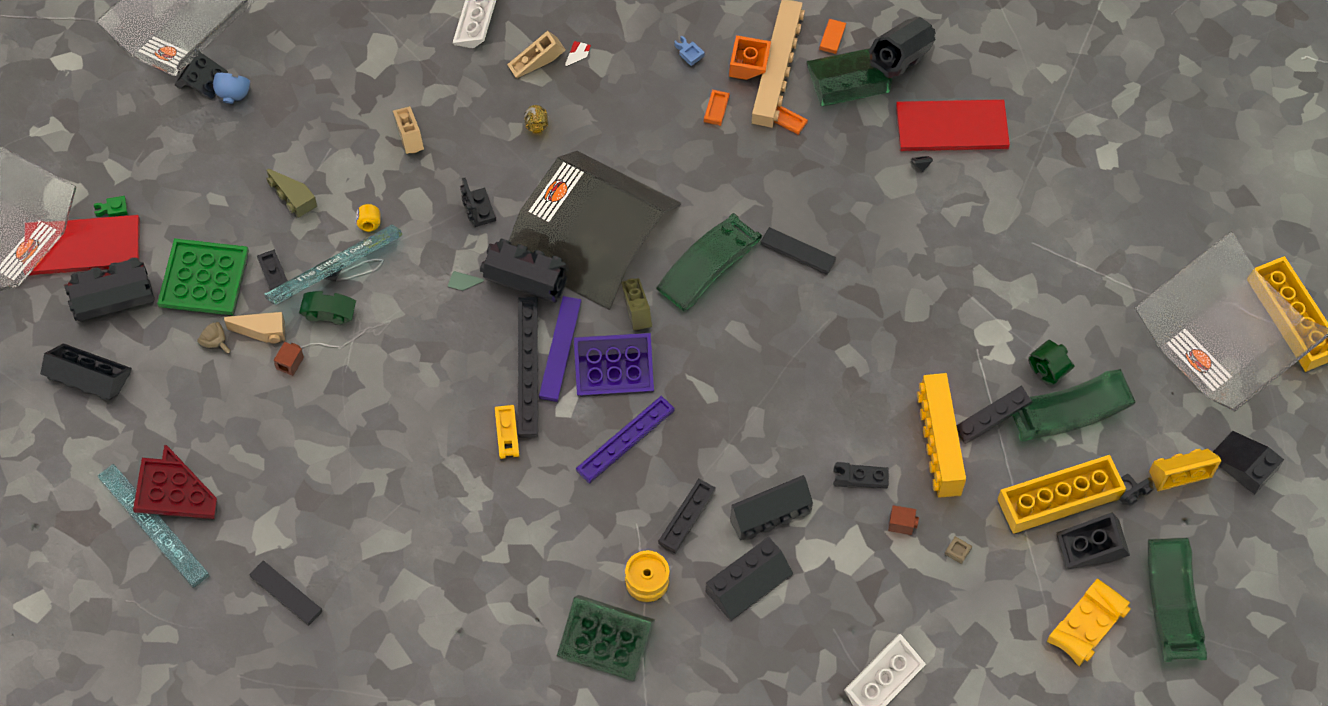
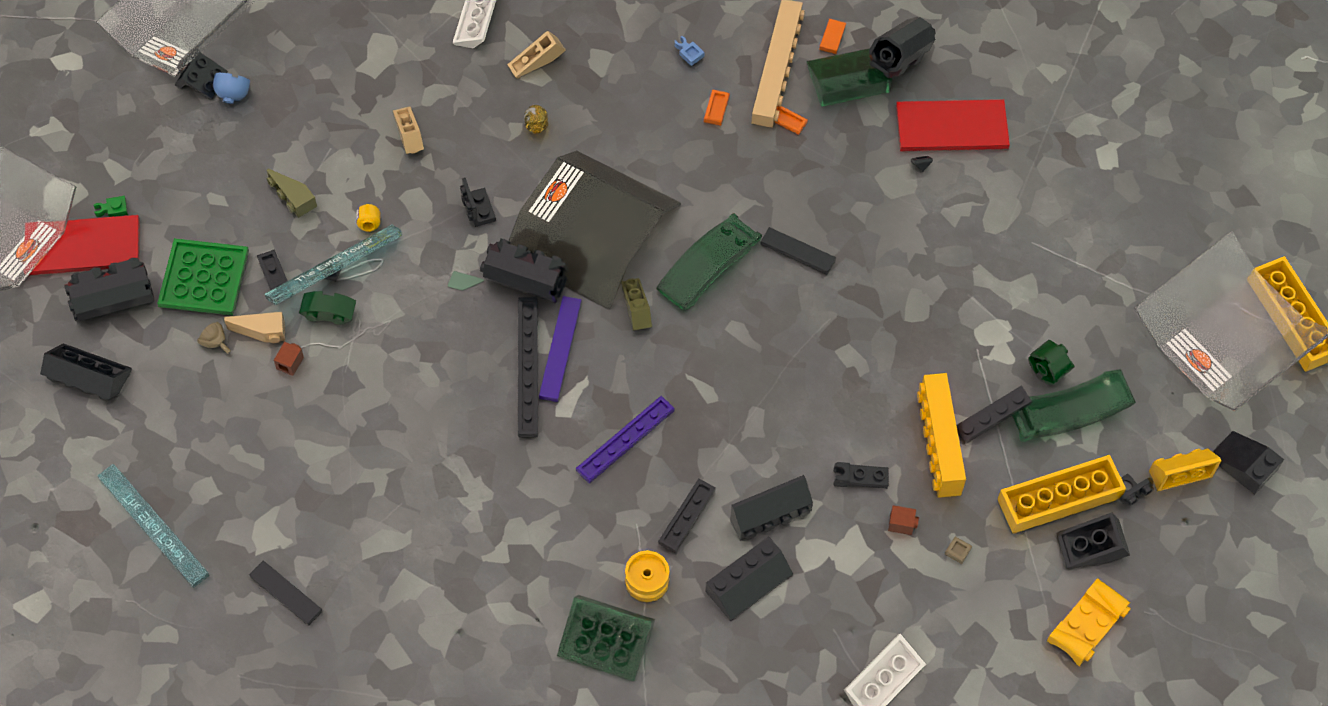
dark red wing [133,445,217,519] -> none
yellow plate [495,405,519,459] -> none
white sticker [565,41,591,66] -> none
dark purple slope [574,333,654,395] -> none
orange slope [729,35,771,80] -> none
clear green windscreen [1148,538,1207,662] -> none

